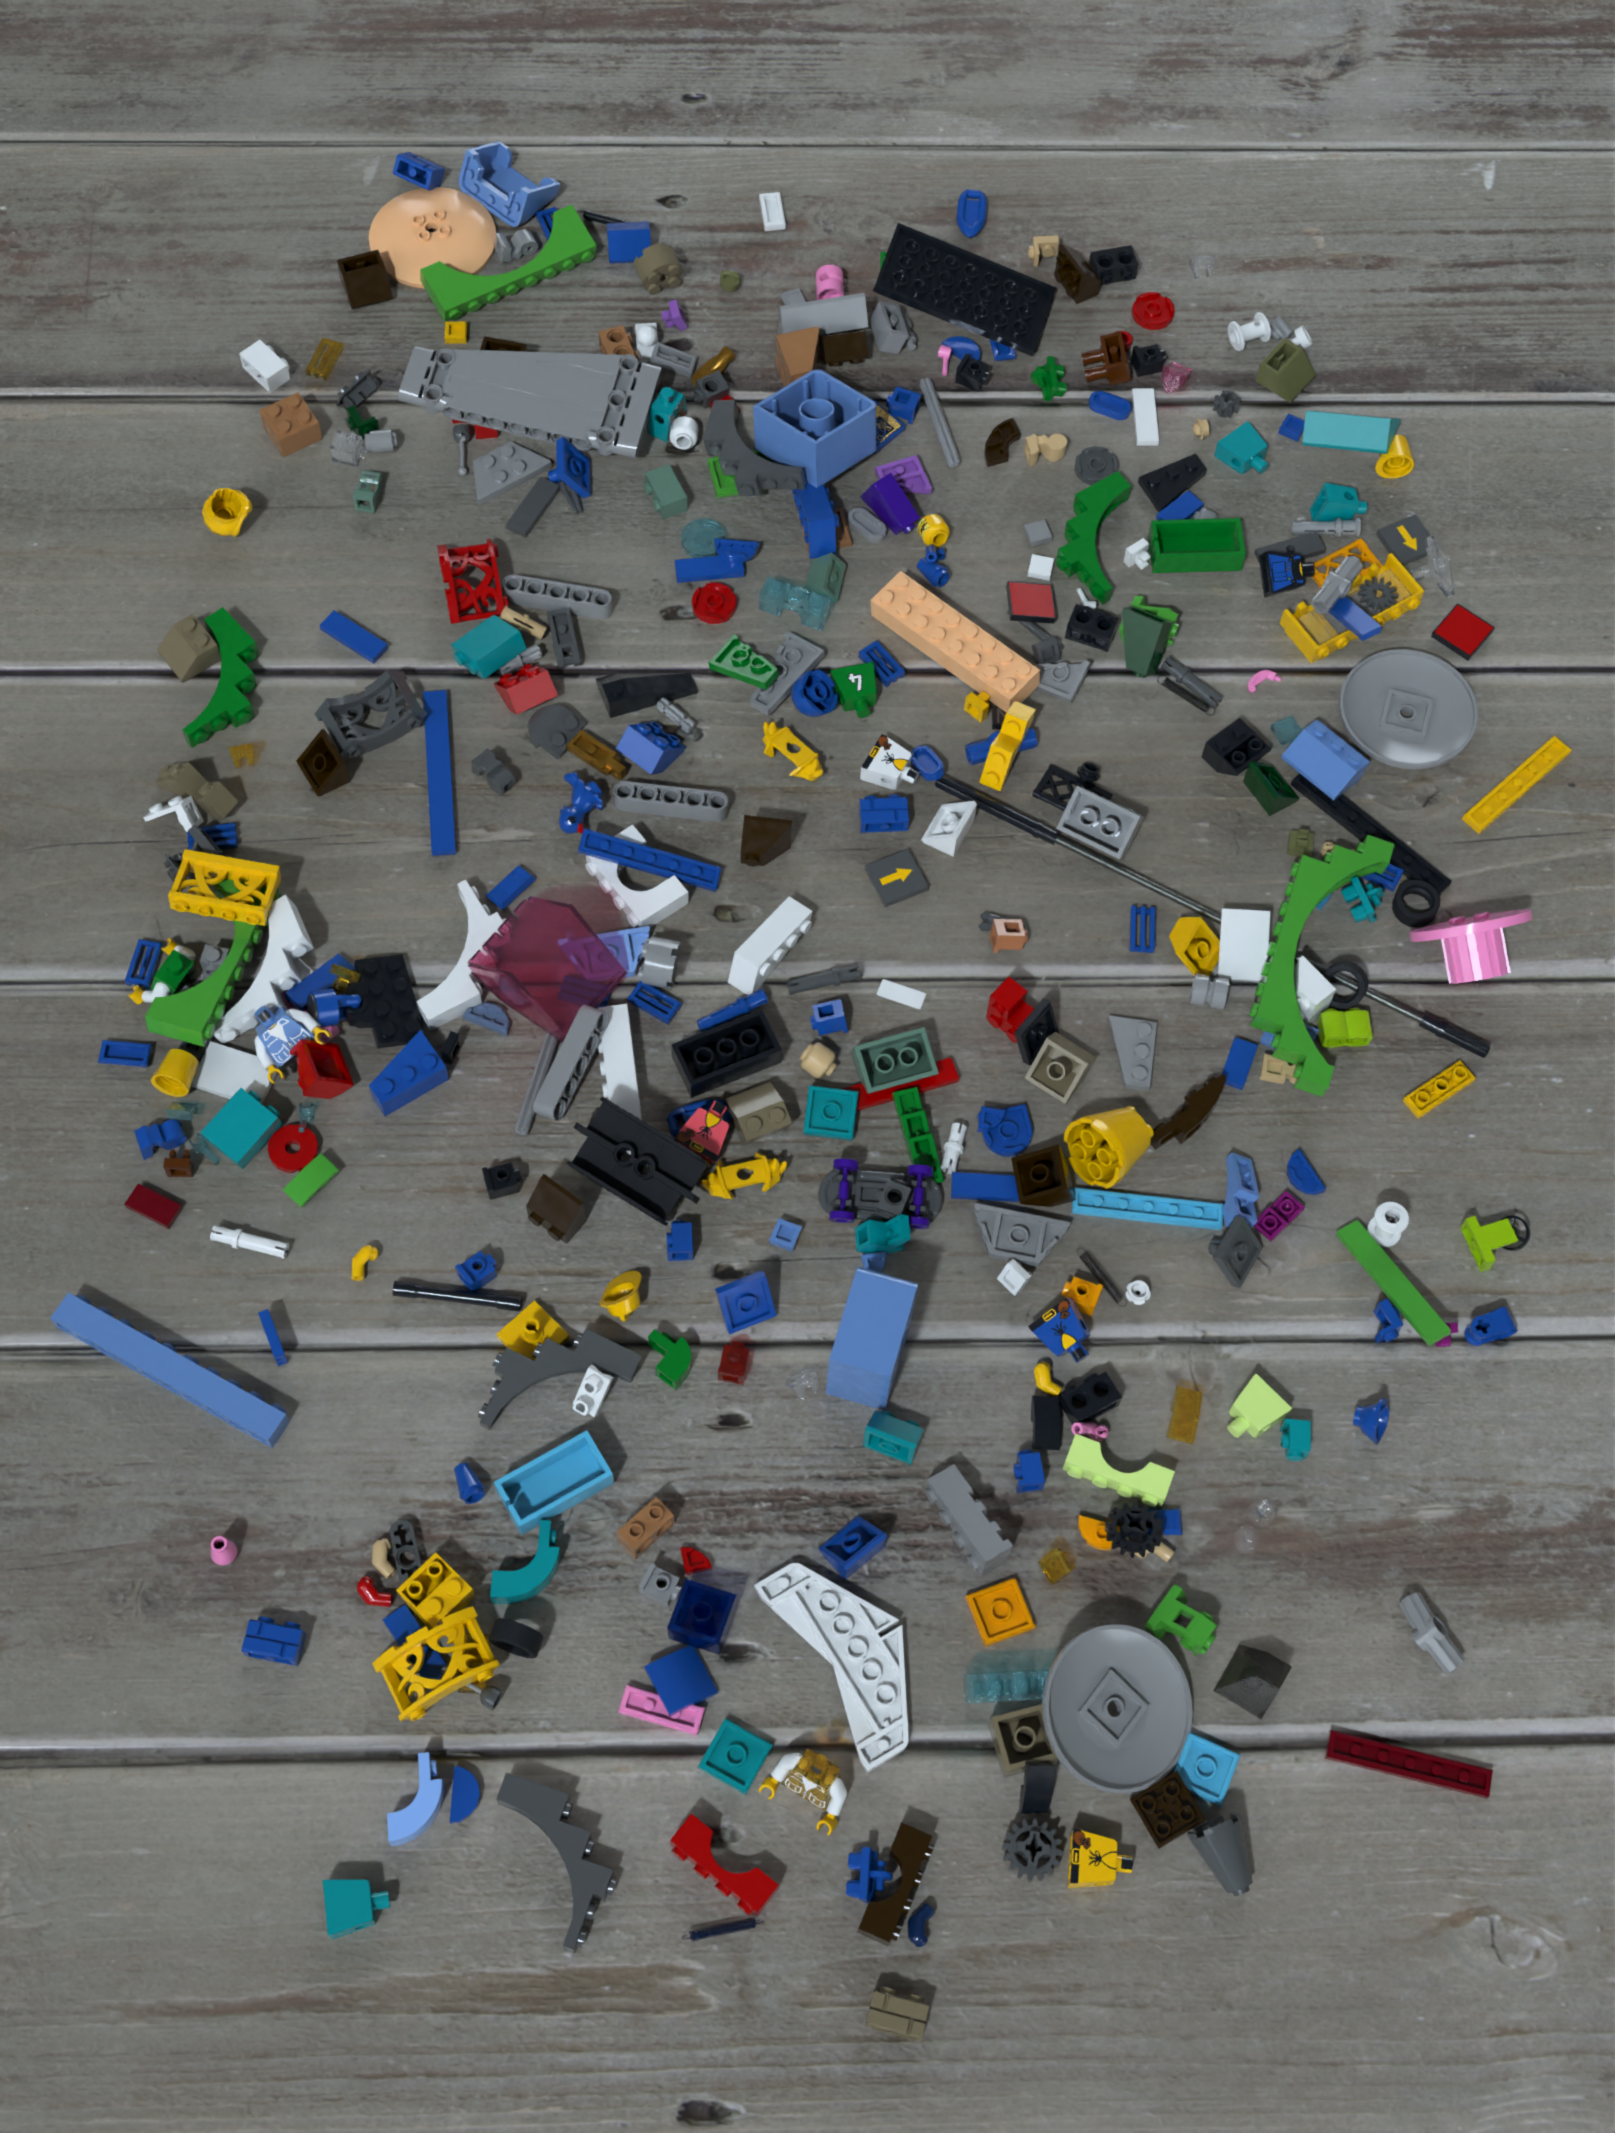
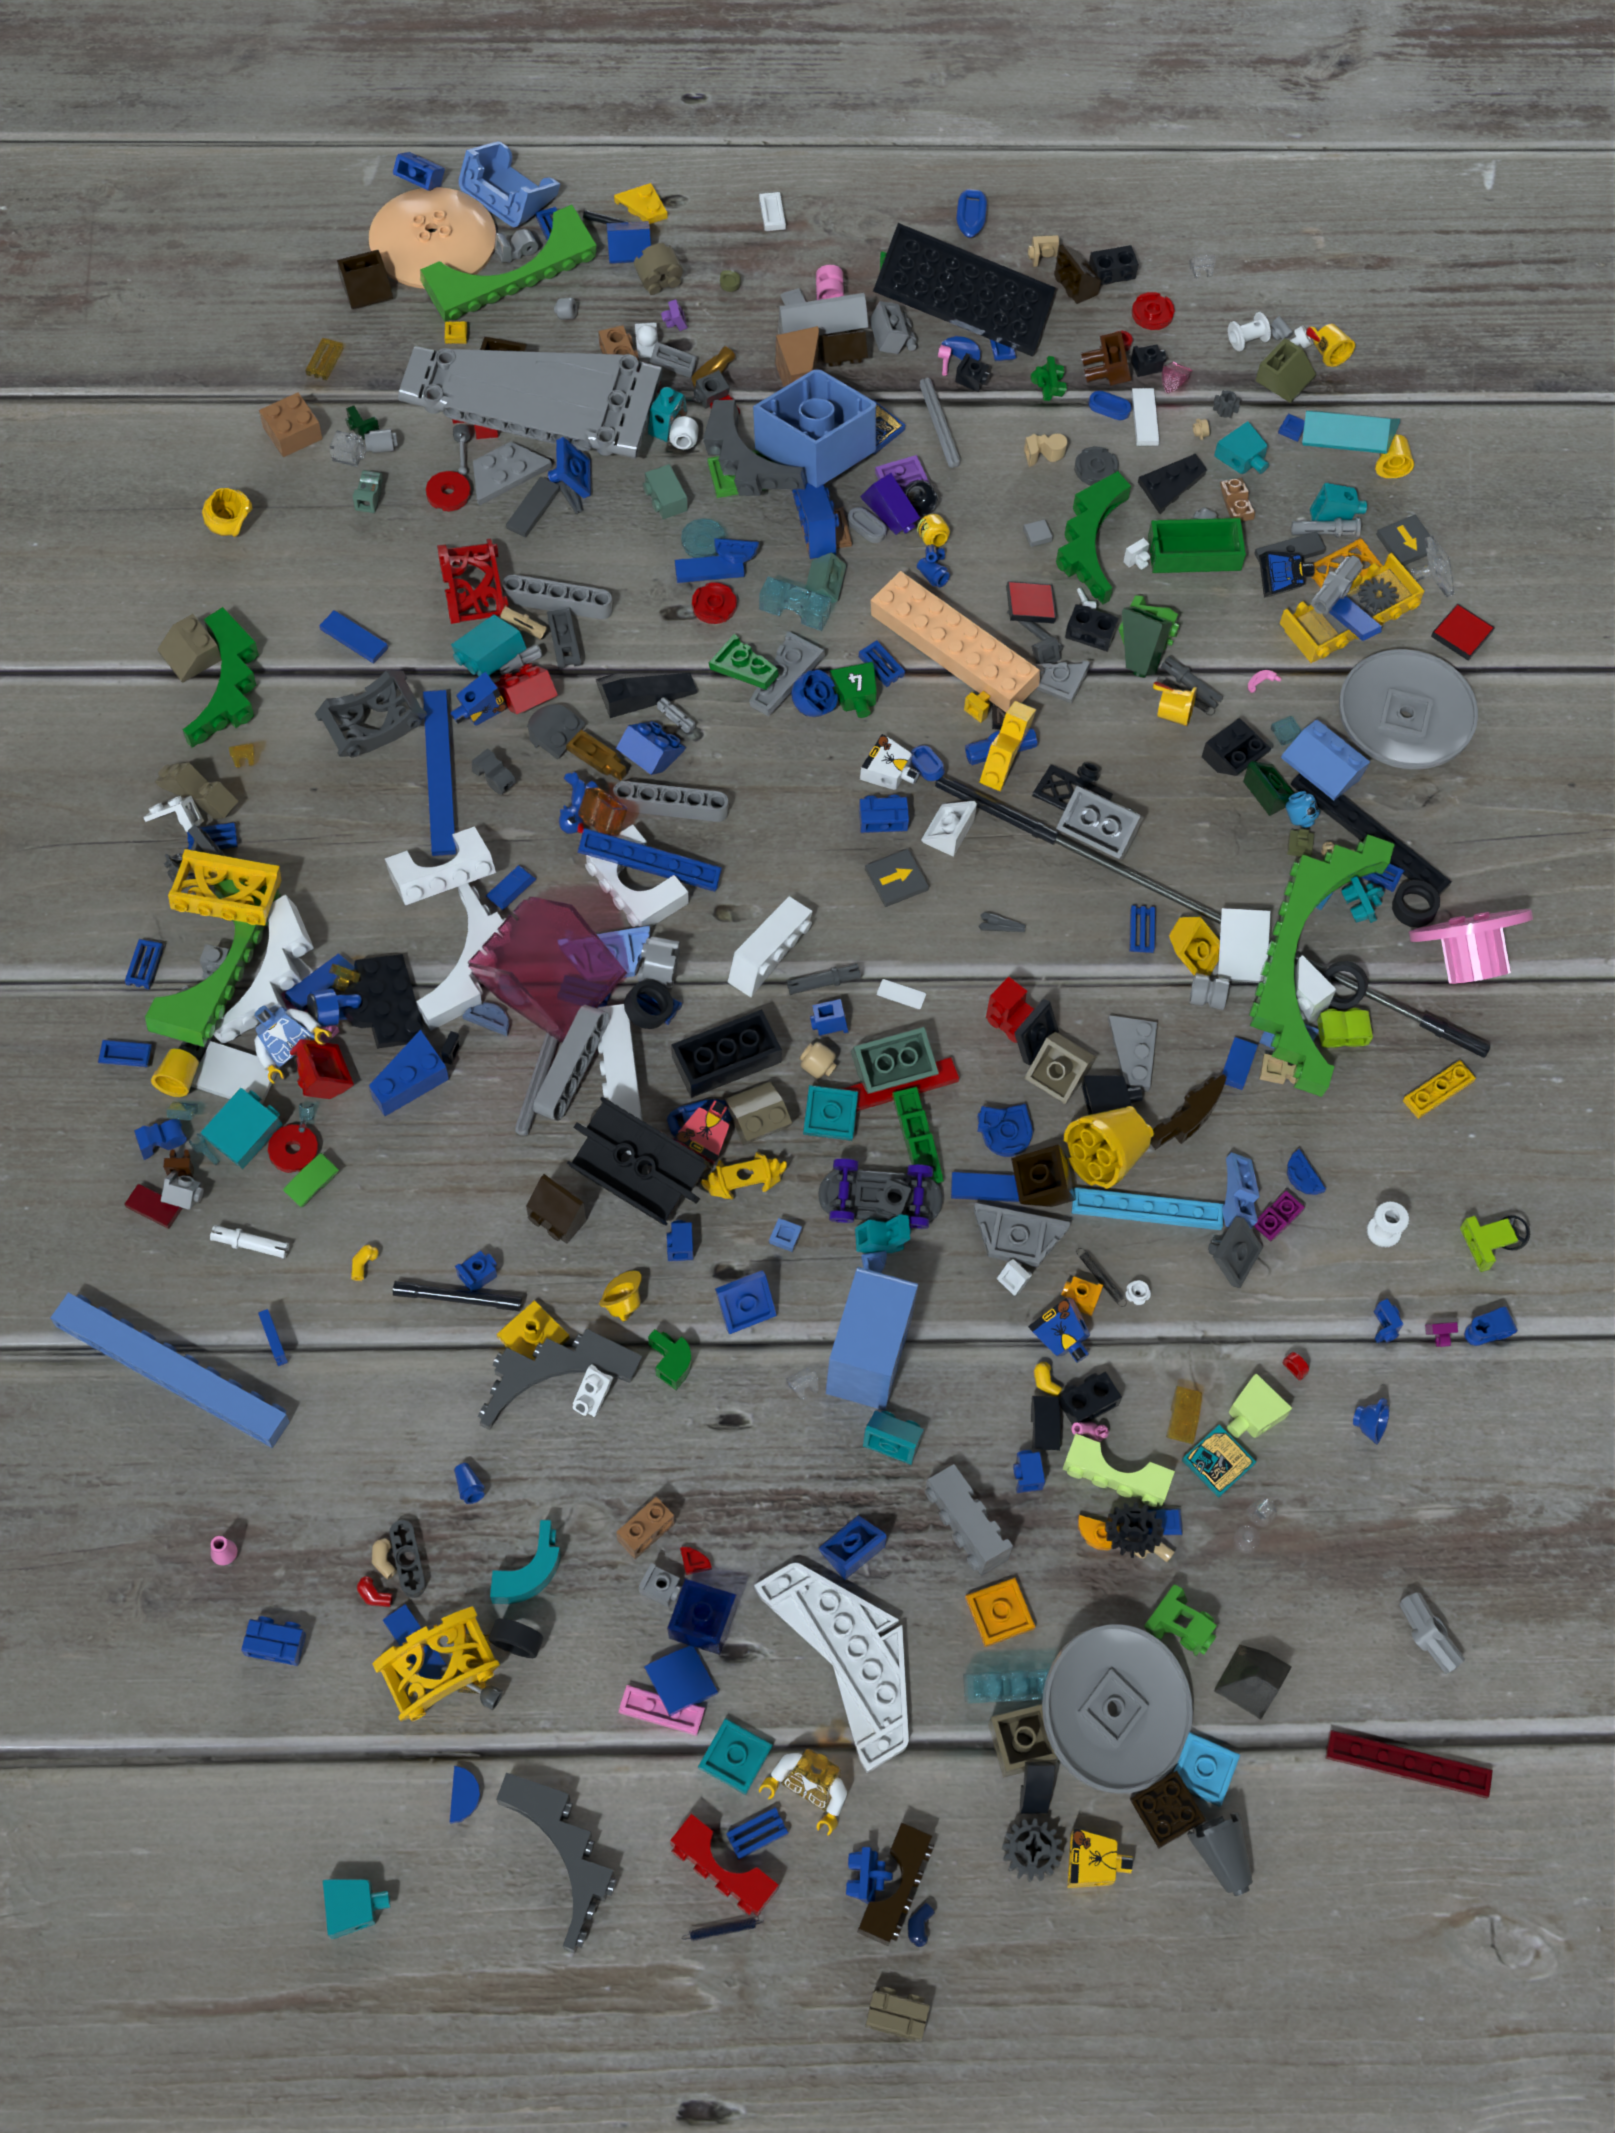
torso [128,938,196,1005] -> none
white brick [239,340,290,393] -> none
dark brown slope [296,729,350,796] -> none
dark grey hinge [336,369,379,410] -> none
light blue arch [387,1752,444,1847] -> none
yellow slope [396,1552,475,1630] -> none
black brick [482,1162,522,1200] -> none
medium azure piece [494,1430,614,1535] -> none
blue pin [696,989,768,1033] -> none
clear red brick [718,1342,750,1385] -> none
dark brown slope [741,815,792,867] -> none
yellow piece [762,721,824,782] -> none
blue brick [886,386,921,424] -> none
white pin [940,1123,967,1174] -> none
dark brown tile [984,418,1021,467] -> none
nougat brick [989,919,1028,953] -> none
white tile [1027,554,1054,581] -> none
clear yellow tile [1038,1547,1075,1585] -> none
blue tile [1156,490,1204,520] -> none
teal brick [1280,1419,1311,1461] -> none
bright green tile [1336,1220,1451,1346] -> none
yellow tile [1462,735,1572,834] -> none
none -> light grey brick [161,1170,204,1210]
none -> white arch [385,826,496,905]
none -> red tile [426,471,471,512]
none -> blue torso [450,672,507,725]
none -> light grey piece [554,297,577,320]
none -> clear orange brick [578,788,628,836]
none -> yellow wing [614,183,668,224]
none -> black tyre [624,980,673,1029]
none -> blue tile [726,1807,788,1860]
none -> black hair [903,479,938,516]
none -> black torso [1081,1075,1143,1115]
none -> yellow hat [1153,682,1197,726]
none -> tile [1182,1425,1256,1498]
none -> medium nougat slope [1220,478,1255,522]
none -> red tile [1282,1352,1309,1381]
none -> dark azure head [1285,791,1320,828]
none -> yellow hat [1306,324,1355,367]

